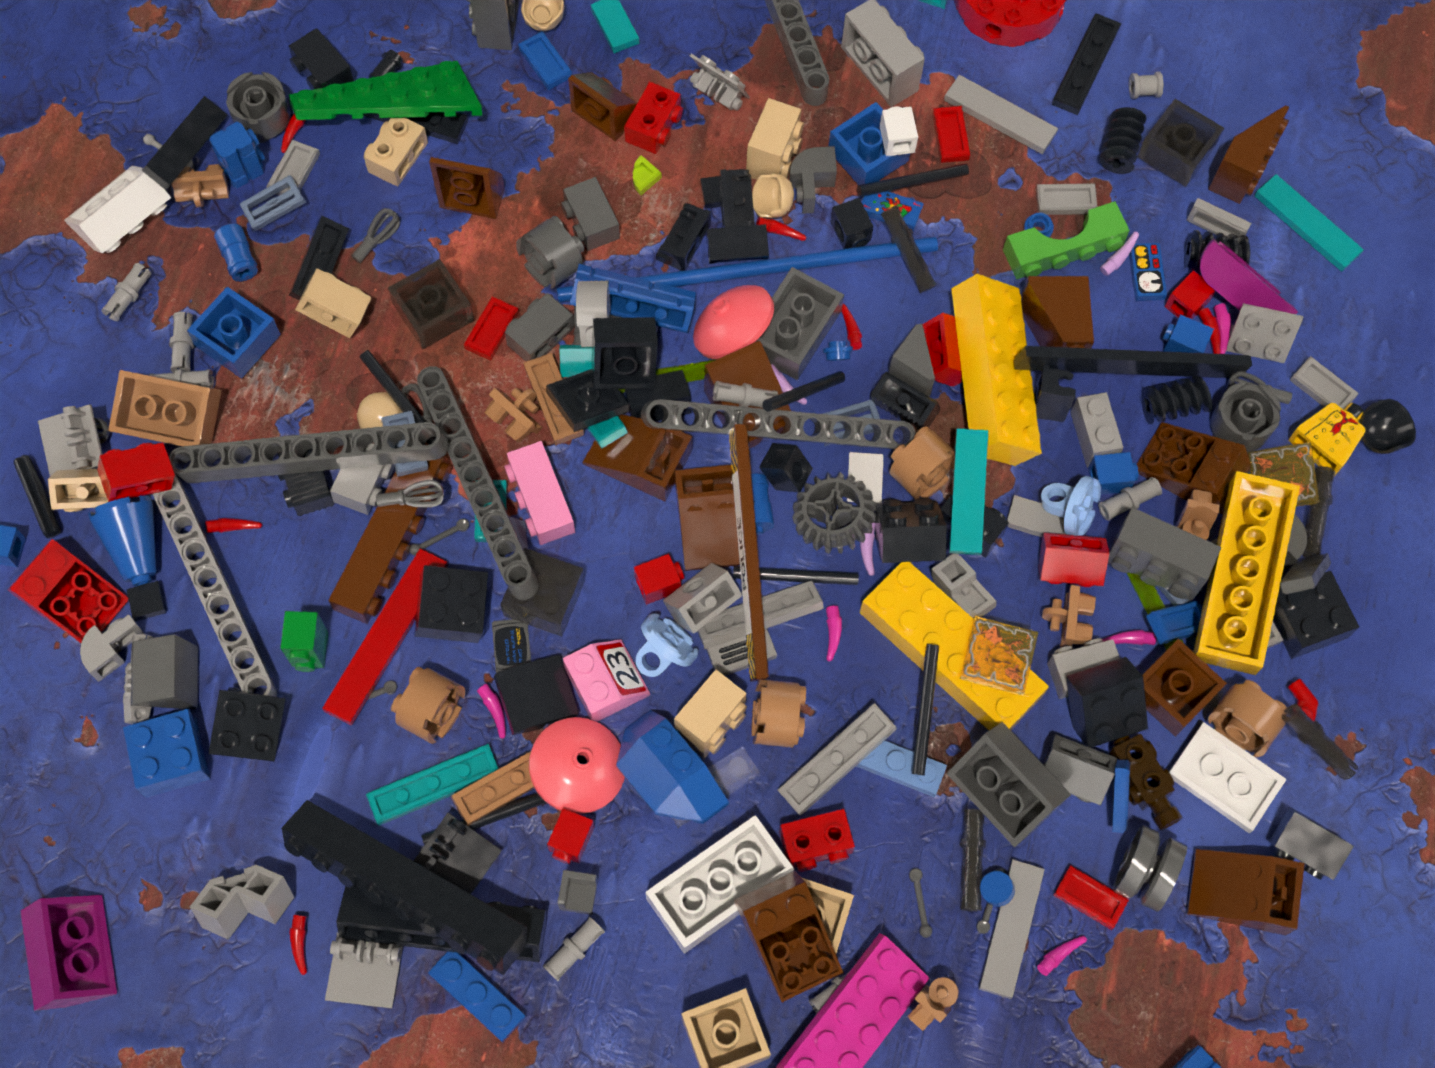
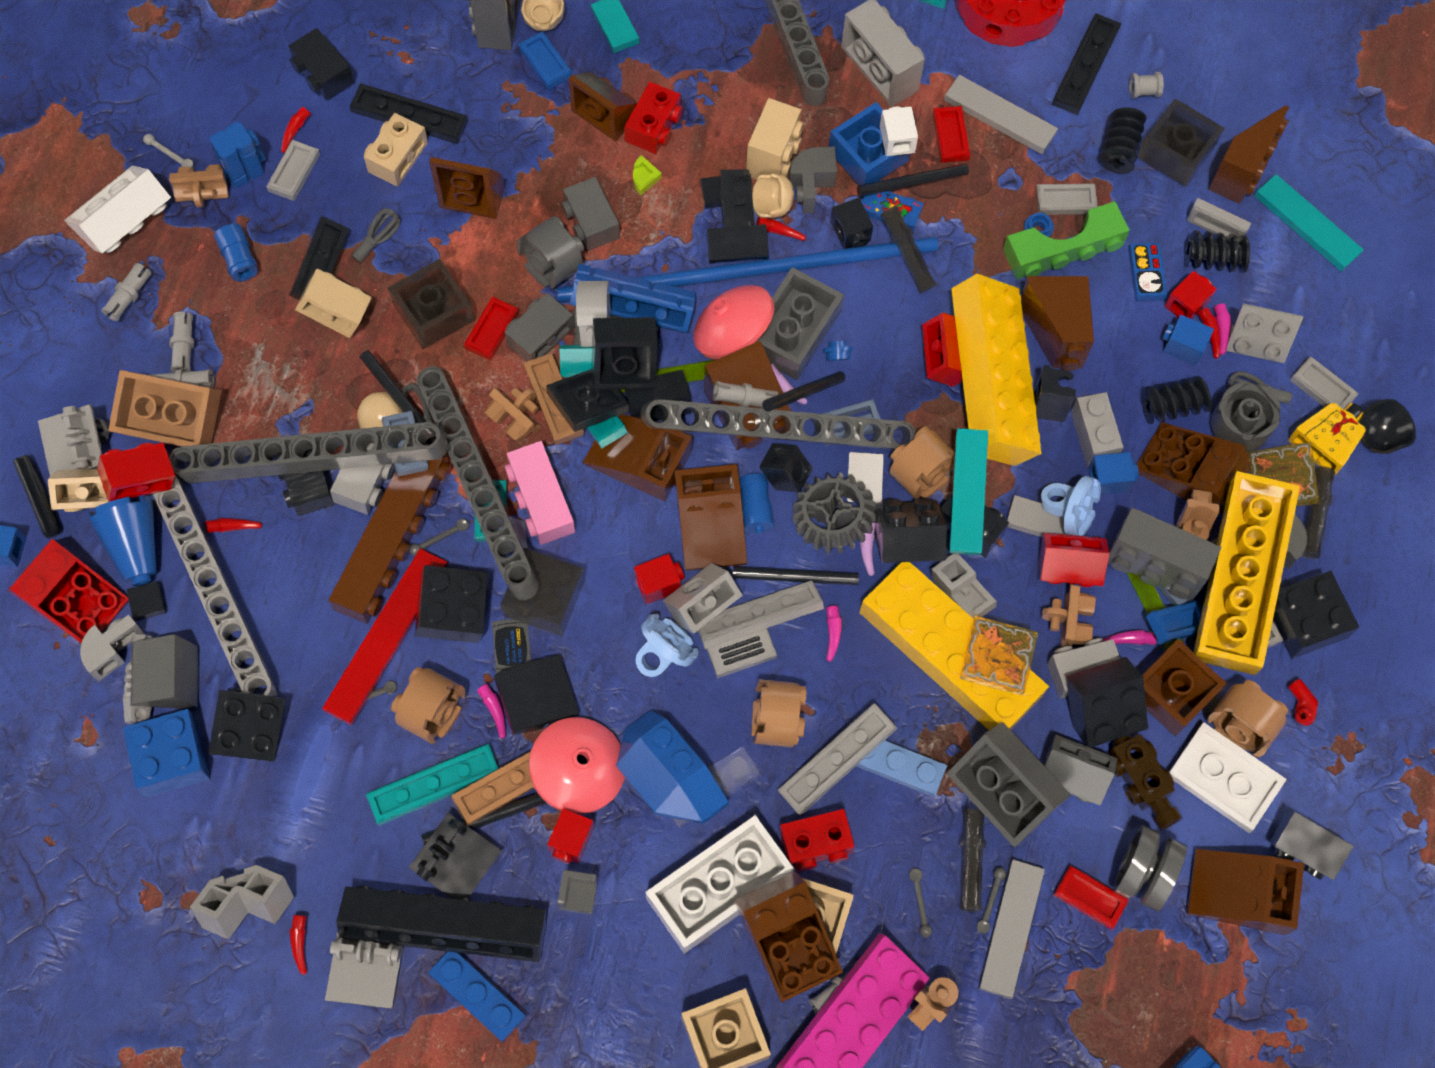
magenta slope [21,895,117,1011] -> none
black tile [141,96,228,190] -> none
blue brick [187,287,281,379] -> none
dark grey brick [226,72,291,143] -> none
sand blue tile [240,175,306,231] -> none
green brick [280,611,328,672] -> none
black brick [281,800,527,975] -> none
green wing [289,61,482,120] -> none
black pin [369,50,403,78] -> none
dark grey piece [376,480,444,508] -> none
light grey pin [543,917,605,981] -> none
bright pink slope [562,639,650,722] -> none
black hinge [656,203,711,271] -> none
tan brick [674,670,747,759] -> none
light grey hinge [690,54,750,111] -> none
reddish brown tile [729,424,769,682] -> none
red helmet [841,304,862,350] -> none
black brick [871,371,940,430] -> none
dark grey slope [889,324,935,397] -> none
black bar [912,644,939,776] -> none
blue tile [980,871,1015,907] -> none
black tile [1014,346,1253,378] -> none
dark pink helmet [1037,936,1087,976] -> none
light grey pin [1098,477,1162,521] -> none
lavender helmet [1100,232,1139,276] -> none
blue tile [1112,759,1130,833] -> none
magenta brick [1200,238,1298,314] -> none
dark grey tile [1280,553,1331,594] -> none
clear smoke pin [1282,704,1358,780] -> none

